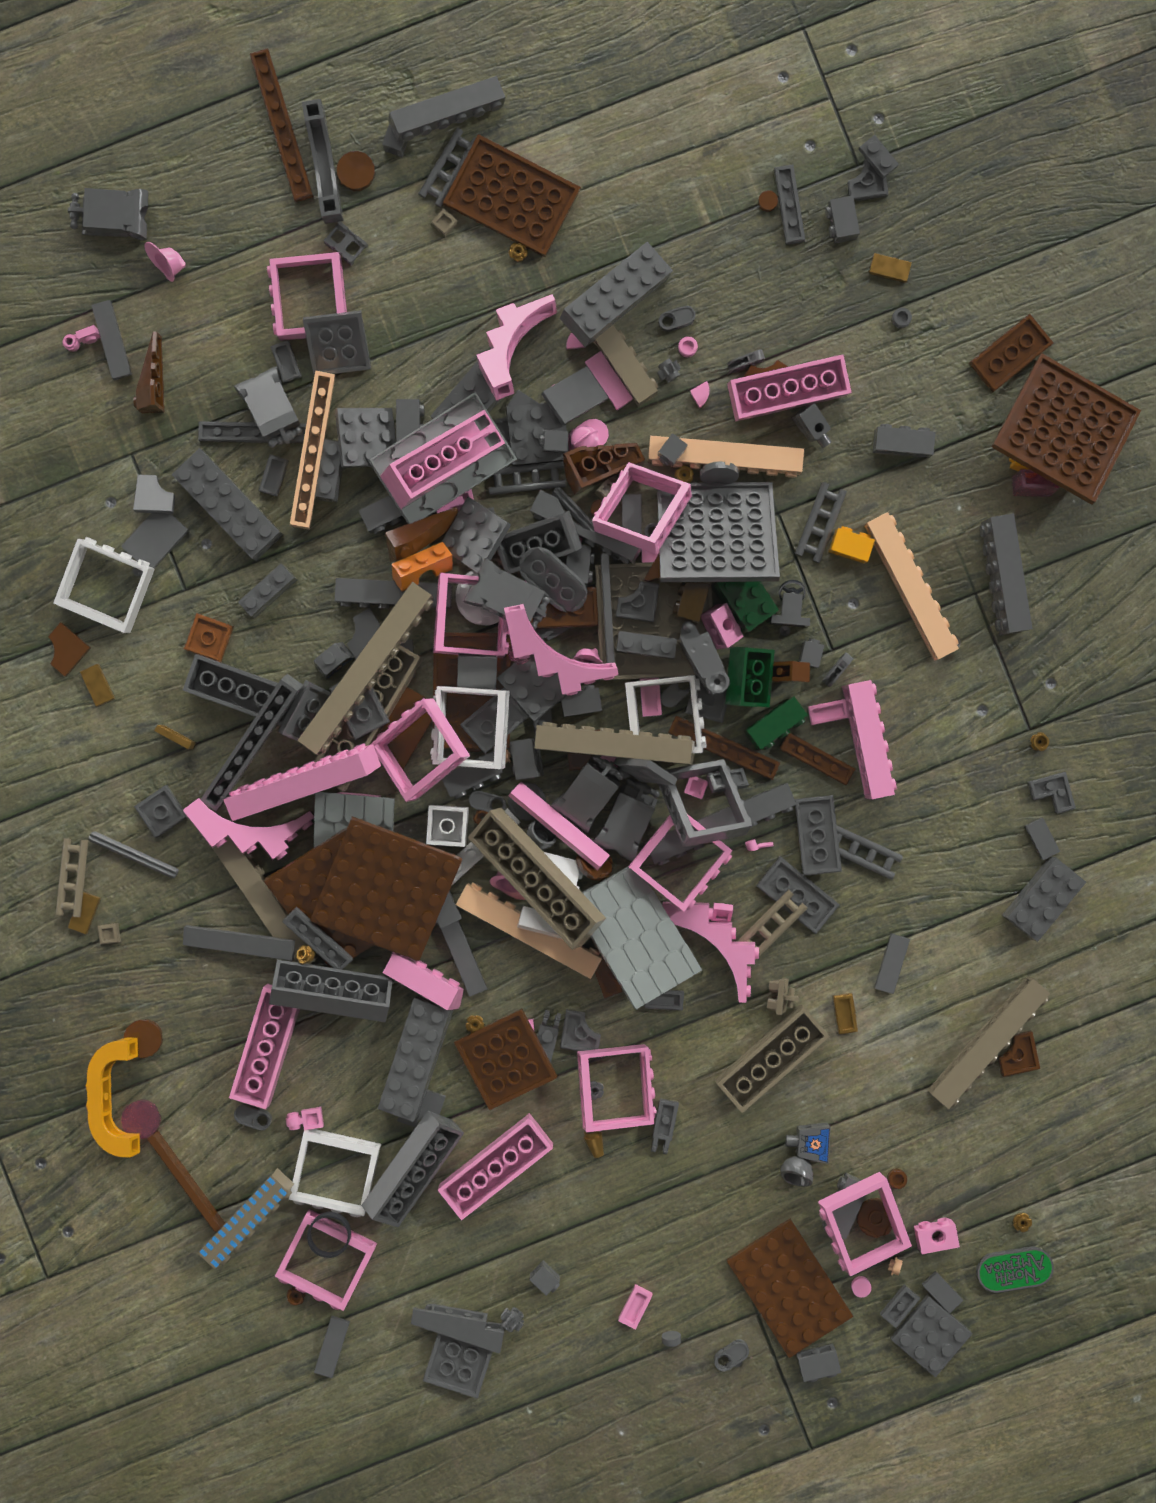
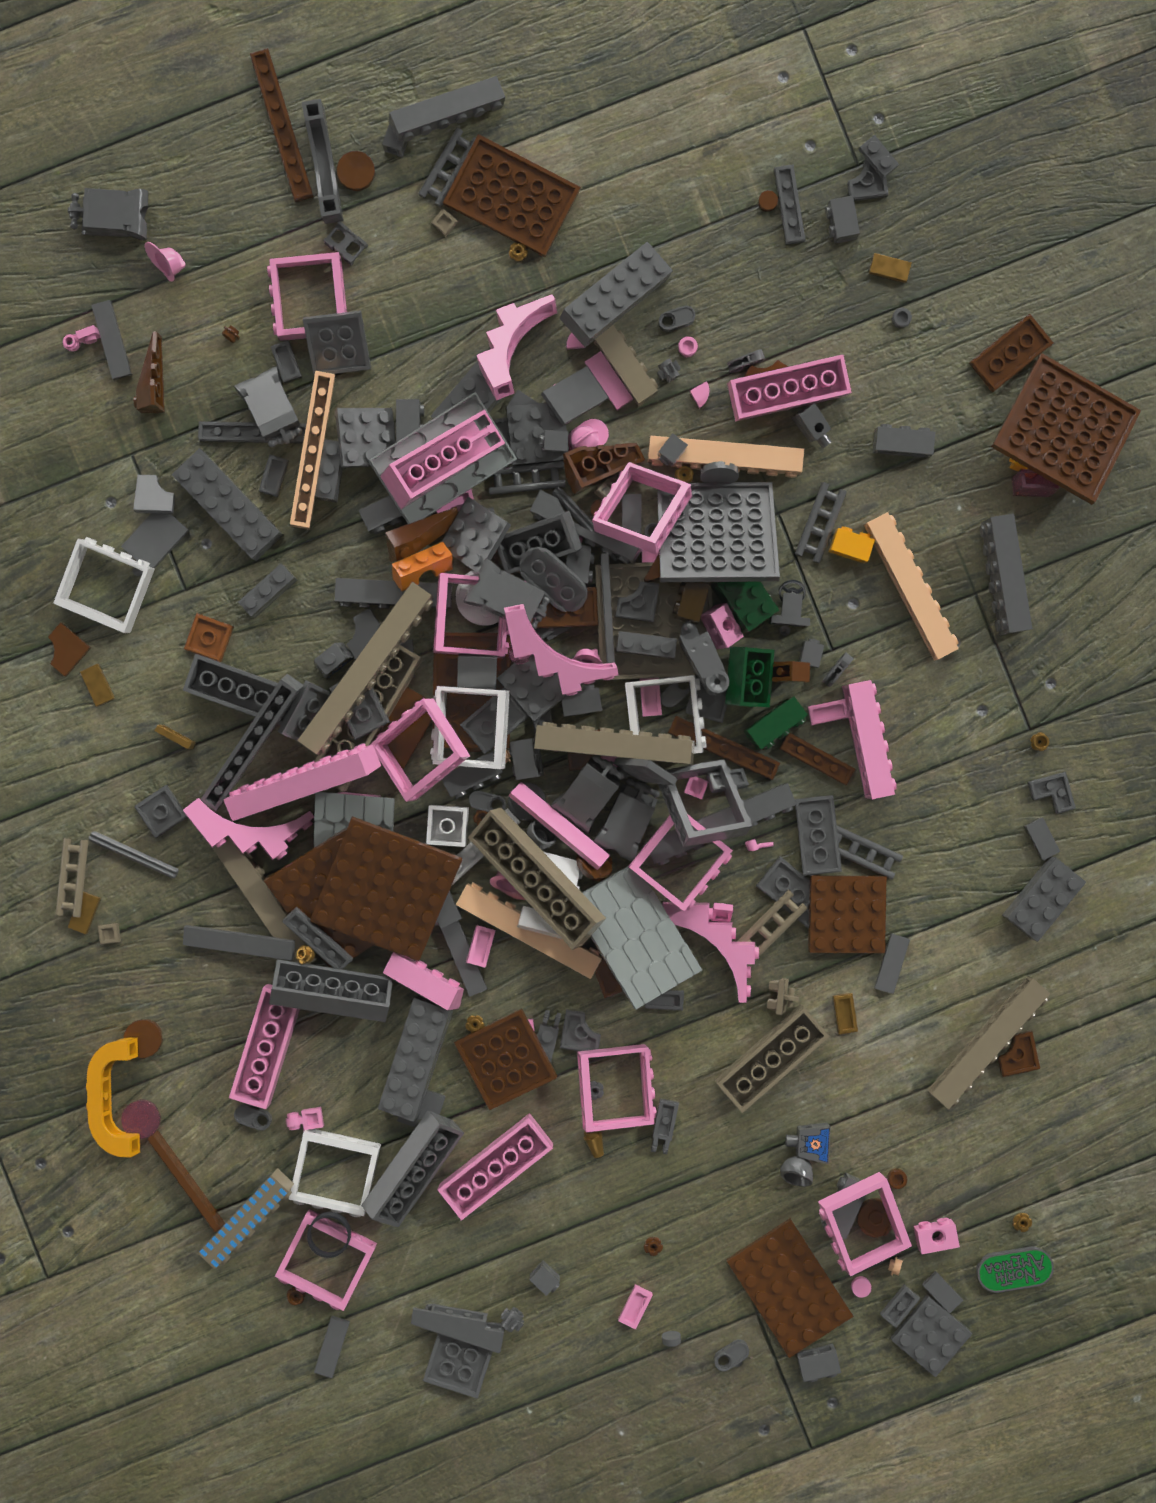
none -> reddish brown plate [221,325,240,343]
none -> bright pink tile [466,925,496,968]
none -> reddish brown plate [644,1237,663,1256]
none -> reddish brown plate [808,875,887,953]

